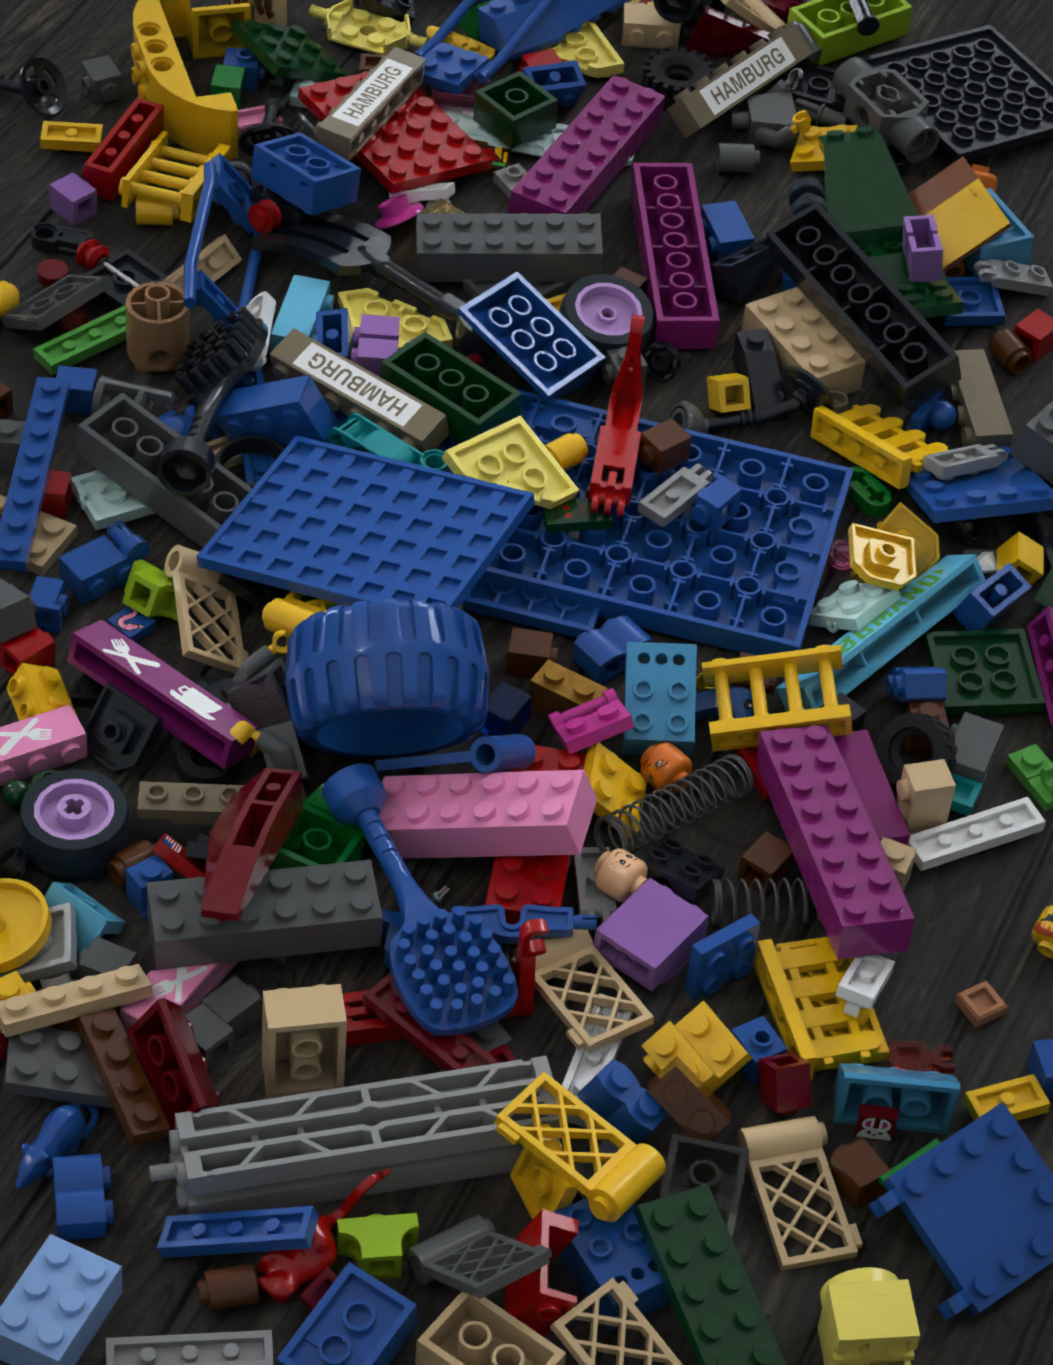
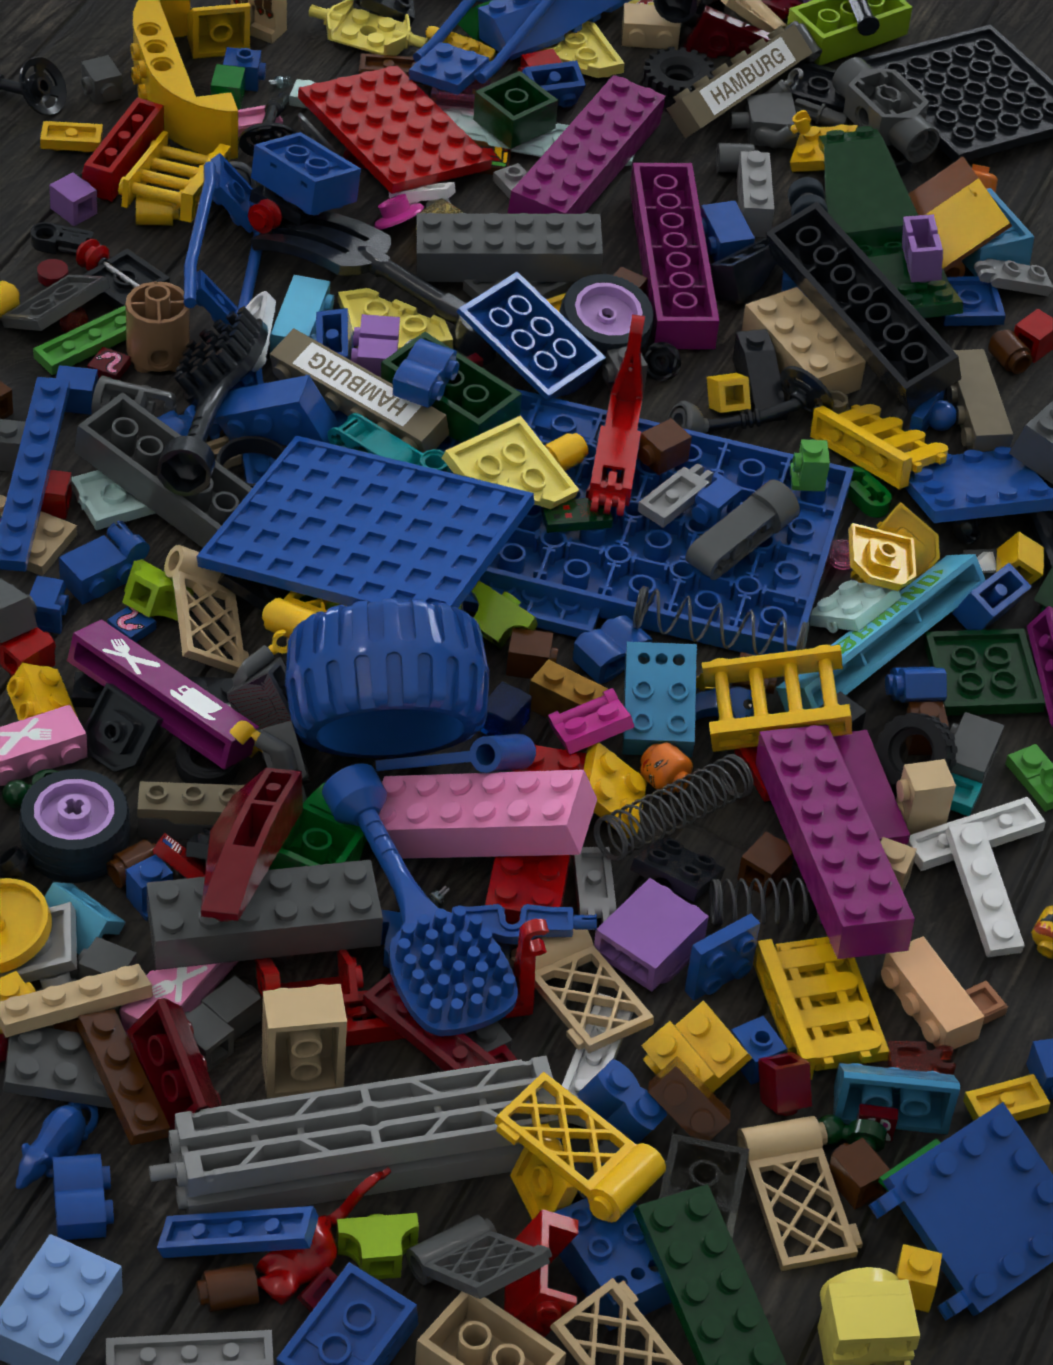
tan plate [162,234,242,291] -> none
dark green plate [230,19,346,82] -> none
dark tan brick [313,47,426,161] -> none
light nougat head [593,848,648,903] -> none
white plate [835,955,895,1018] -> none
light grey hinge [923,444,1008,480] -> none
none -> dark red tile [87,347,131,380]
none -> red panel [255,950,364,1002]
none -> blue brick [392,338,459,408]
none -> lime brick [471,580,538,649]
none -> dark grey piece [633,586,810,655]
none -> dark grey beam [685,480,800,580]
none -> light grey brick [736,151,774,237]
none -> bright green brick [790,439,830,491]
none -> dark green plate [818,1114,887,1152]
none -> light nougat brick [881,936,985,1054]
none -> yellow brick [895,1244,942,1313]
none -> white plate [945,821,1025,957]

